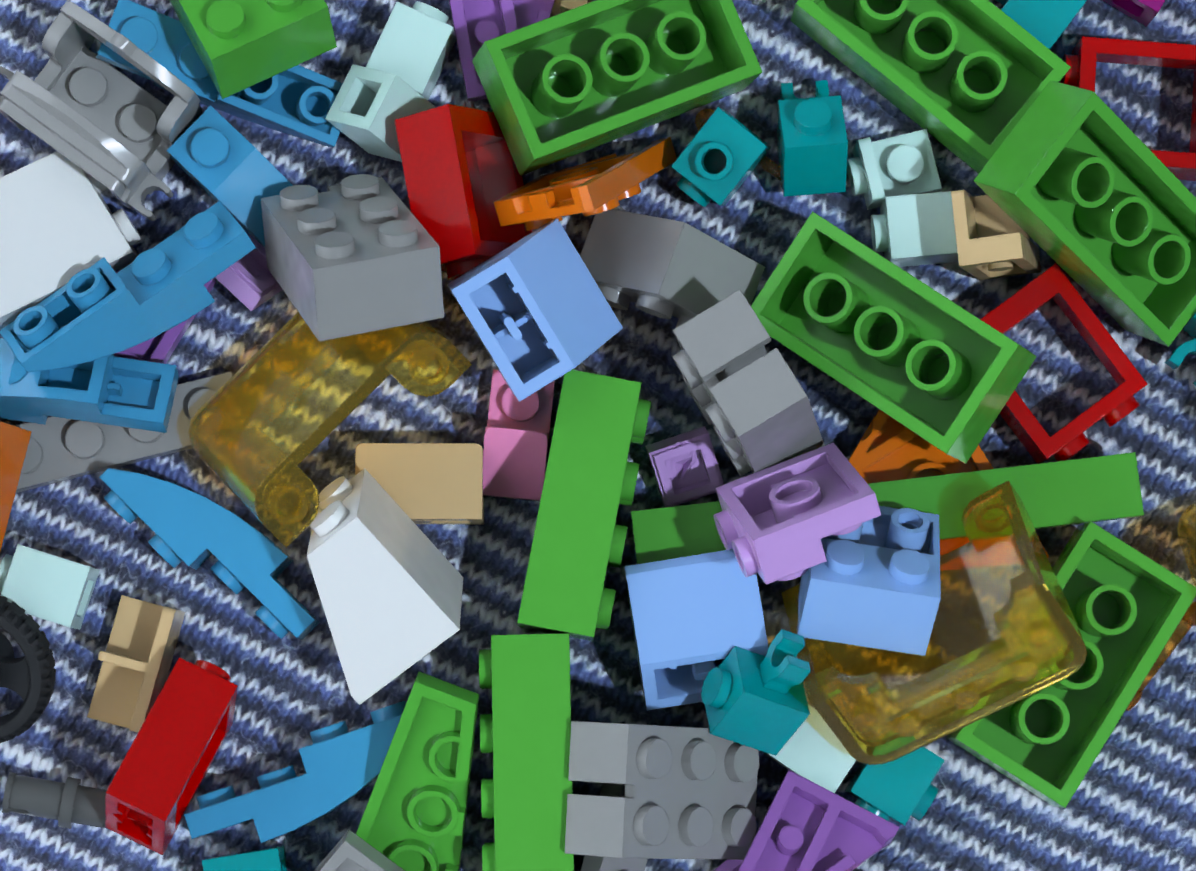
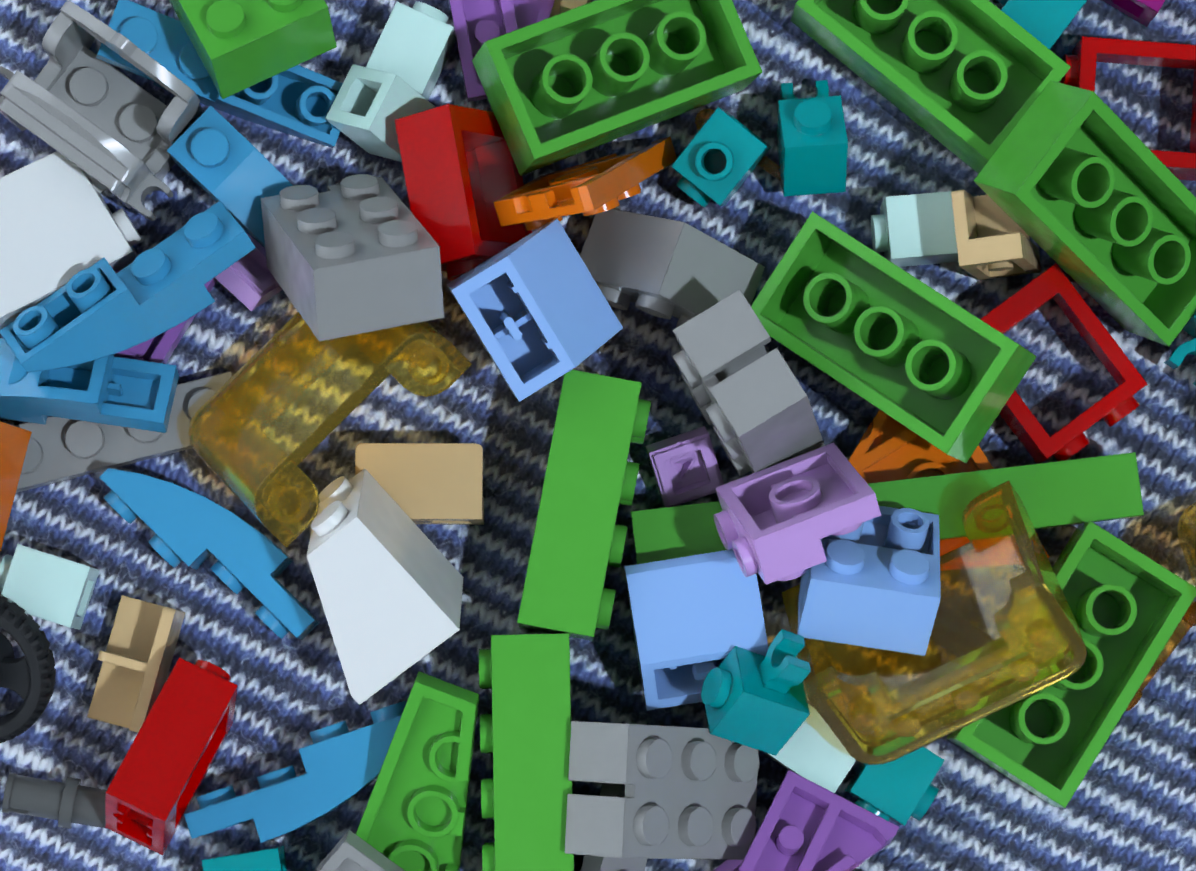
bright pink slope [483,369,555,501] -> none
light aqua bracket [847,129,942,210] -> none

